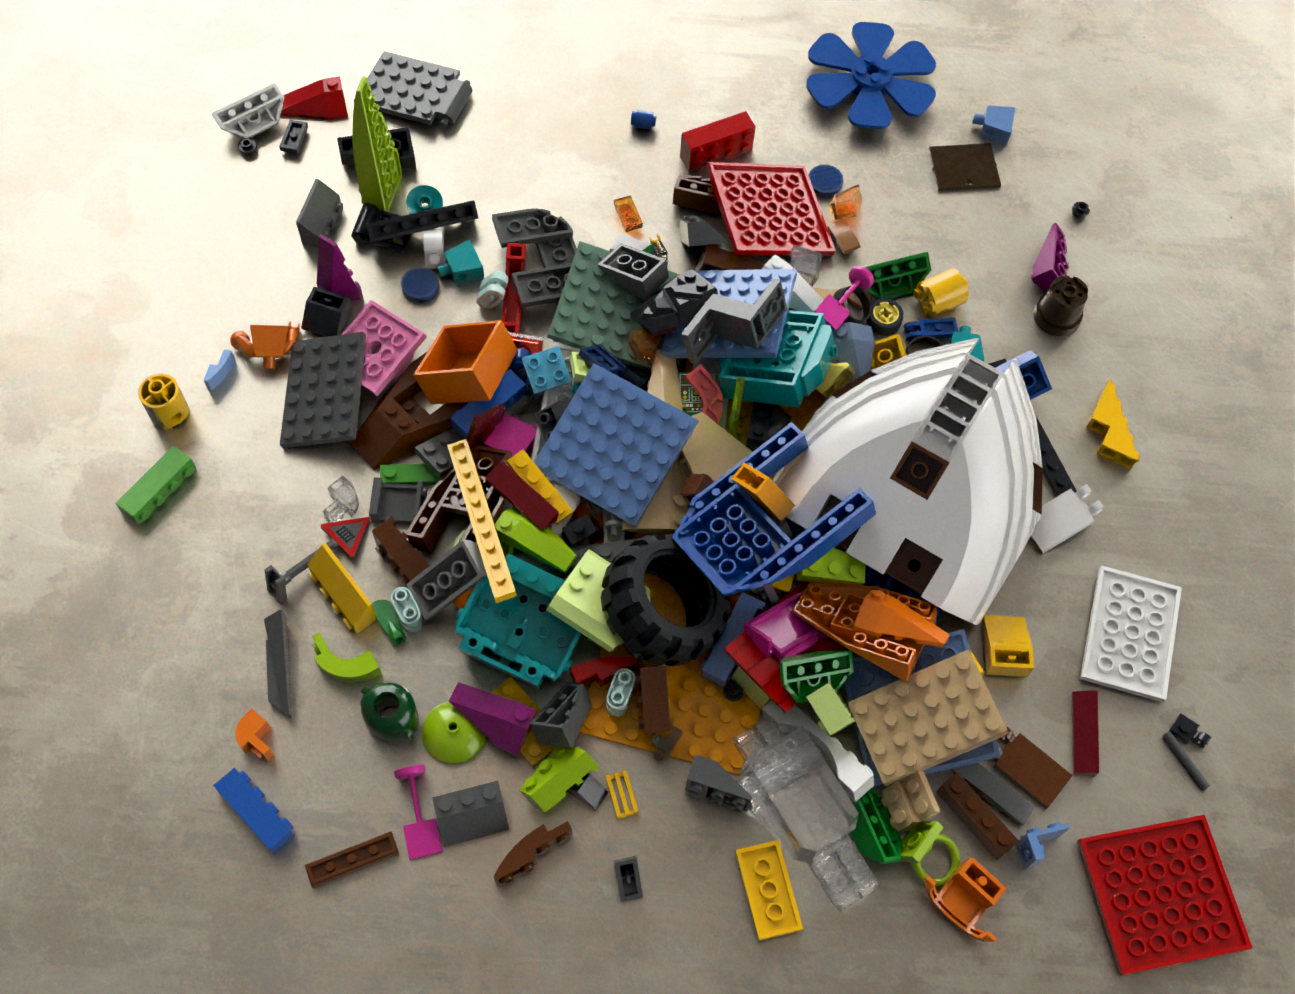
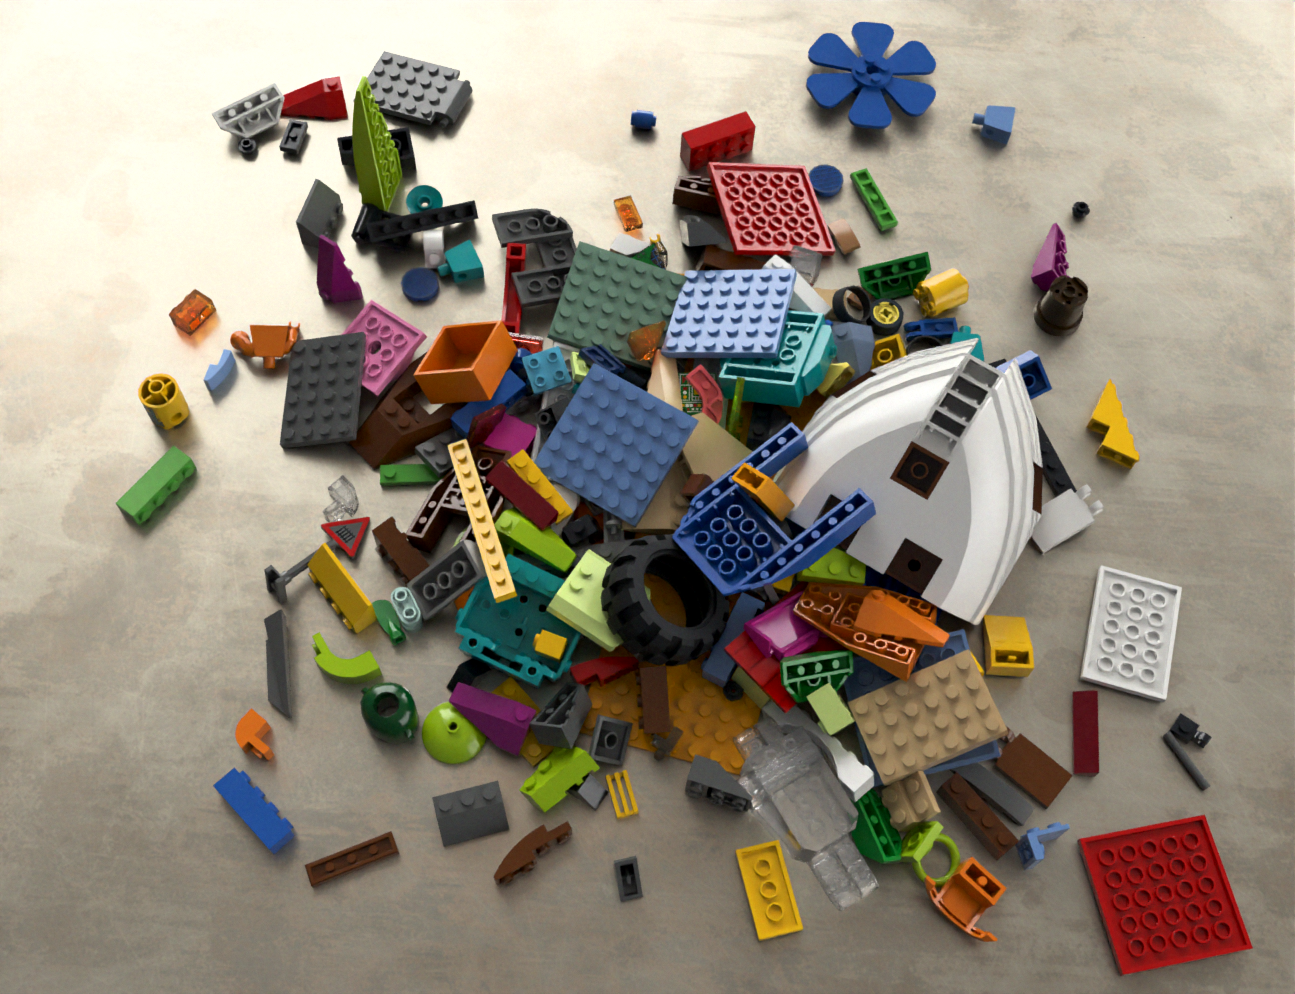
black slope [301,287,352,337] -> none
dark grey panel [369,477,427,525] -> none
dark pink piece [394,765,443,860] -> none
light aqua brick [476,271,509,309] -> none
dark grey slope [598,243,669,300] -> none
light aqua brick [606,668,635,717] -> none
black wedge [630,269,718,336] -> none
dark grey bracket [681,278,787,364] -> none
dark pink piece [814,266,874,331] -> none
clear orange slope [830,185,863,220] -> none
dark brown piece [928,143,1001,191] -> none
none -> clear orange brick [169,289,216,336]
none -> black slope [447,658,491,693]
none -> yellow brick [532,630,568,663]
none -> dark grey slope [588,714,633,766]
none -> bright green plate [850,168,898,231]

